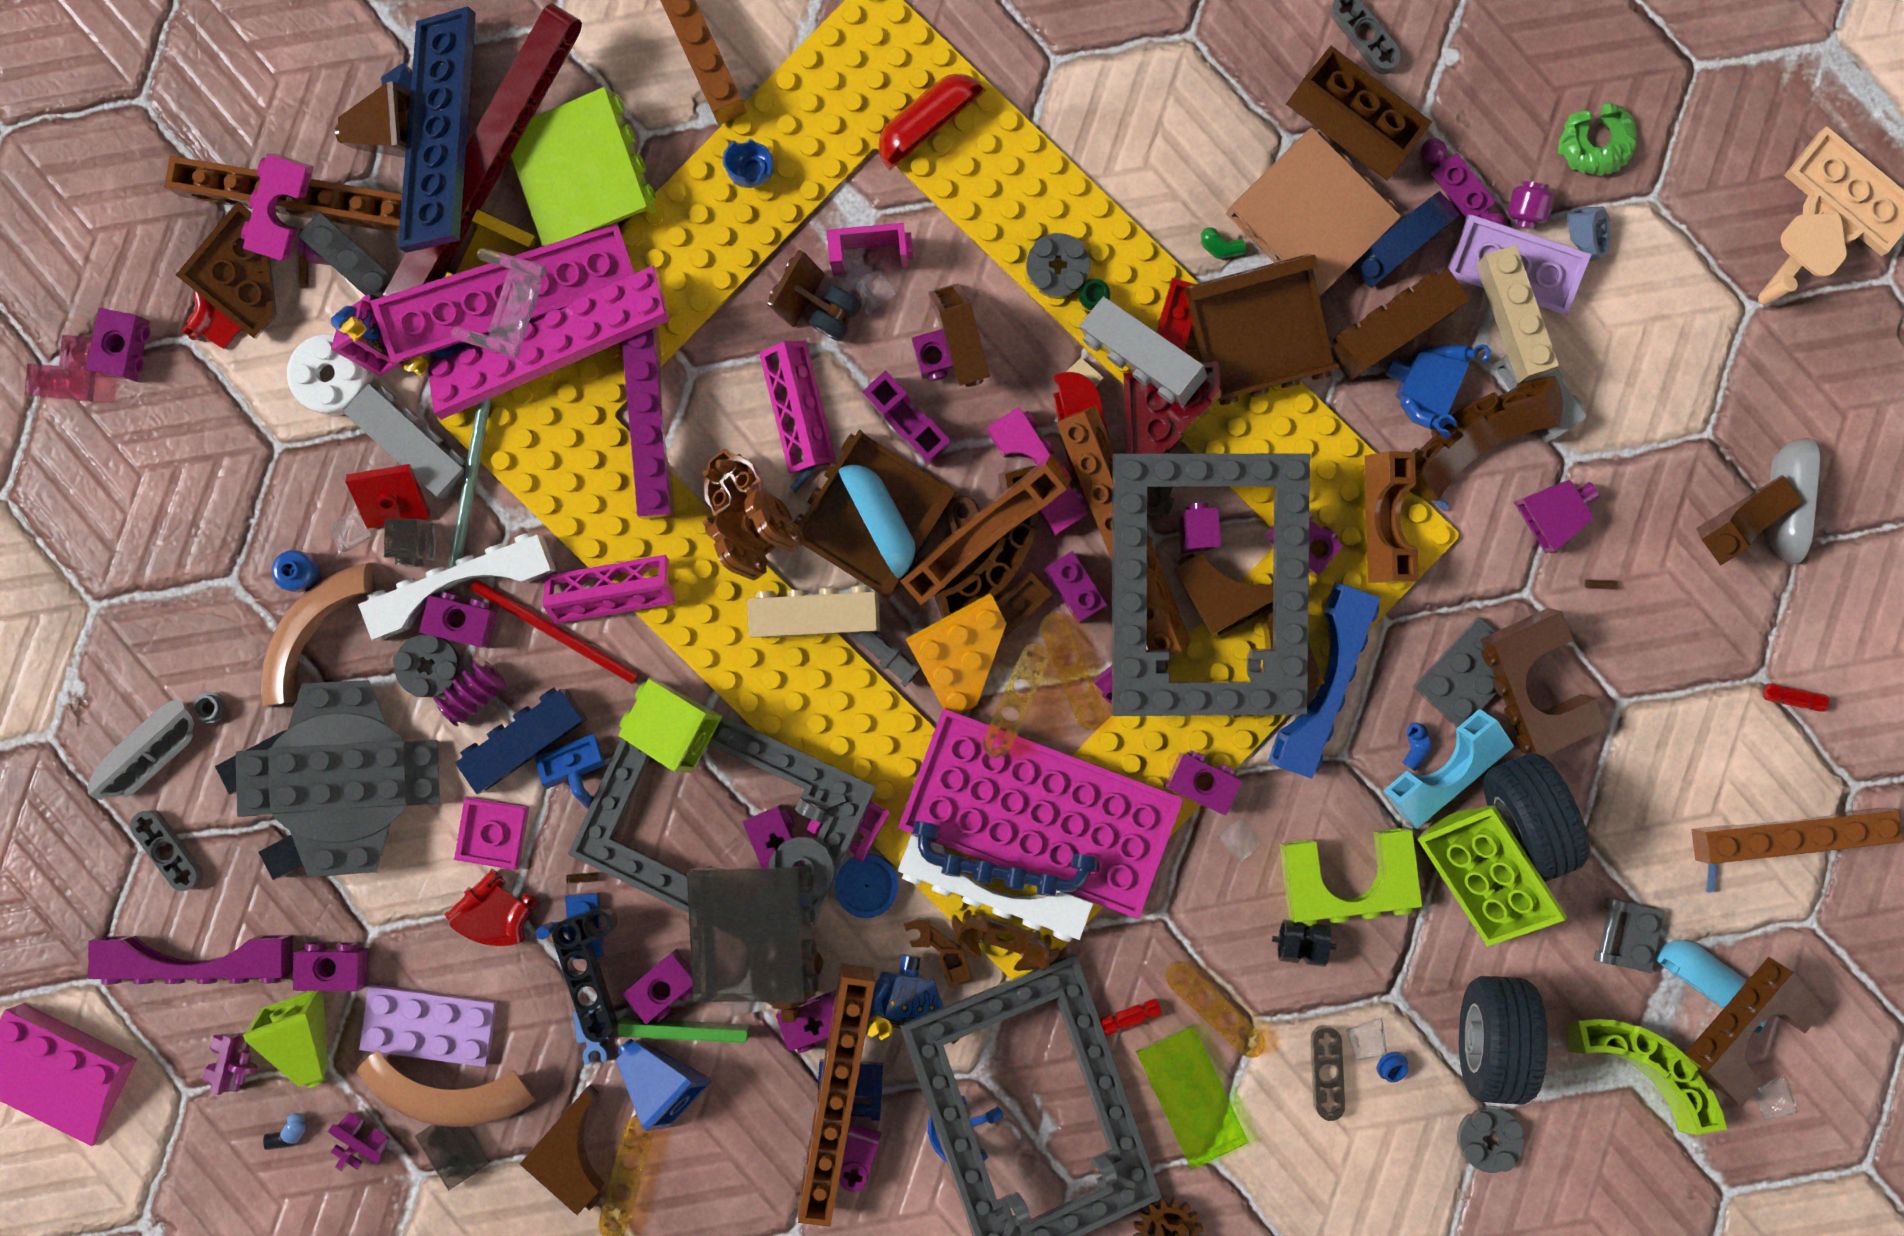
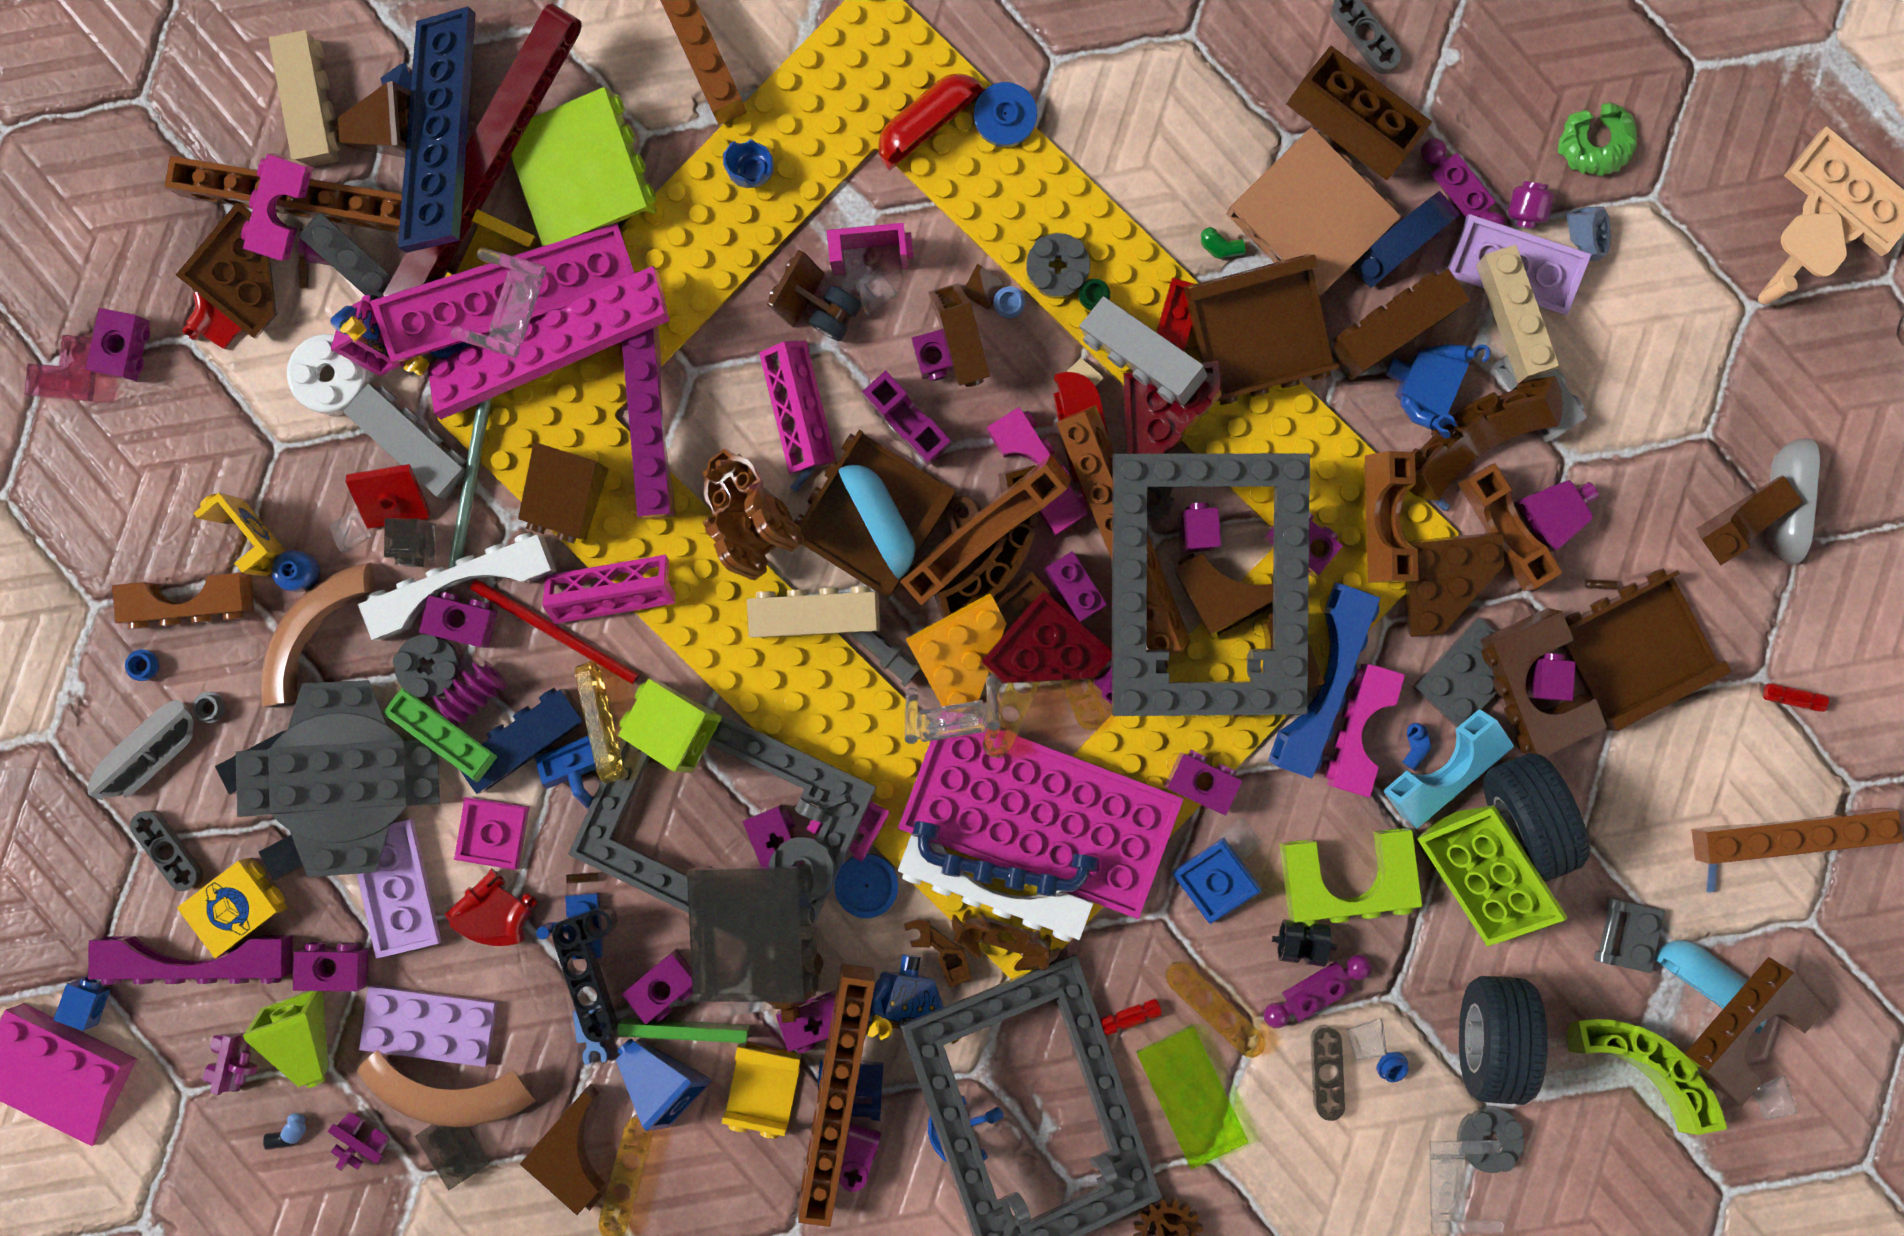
none -> blue brick [53,977,111,1031]
none -> dark orange arch [112,573,254,629]
none -> blue plate [125,649,159,681]
none -> yellow panel [177,858,288,959]
none -> yellow panel [193,493,286,577]
none -> tan brick [268,30,341,167]
none -> lavender plate [357,818,442,959]
none -> bright green tile [382,688,498,783]
none -> reddish brown slope [518,442,609,544]
none -> clear yellow beam [575,661,624,784]
none -> yellow panel [721,1042,803,1139]
none -> clear plate [905,674,1000,744]
none -> reddish brown slope [963,263,1005,310]
none -> blue piece [974,82,1037,147]
none -> dark red plate [979,590,1112,684]
none -> medium blue plate [994,286,1025,319]
none -> blue tile [1172,837,1262,924]
none -> magenta plate [1264,955,1372,1029]
none -> dark pink arch [1325,664,1405,798]
none -> reddish brown plate [1406,532,1504,637]
none -> clear plate [1429,1140,1504,1234]
none -> dark orange arch [1457,463,1562,591]
none -> magenta brick [1526,653,1575,701]
none -> reddish brown panel [1563,568,1731,731]

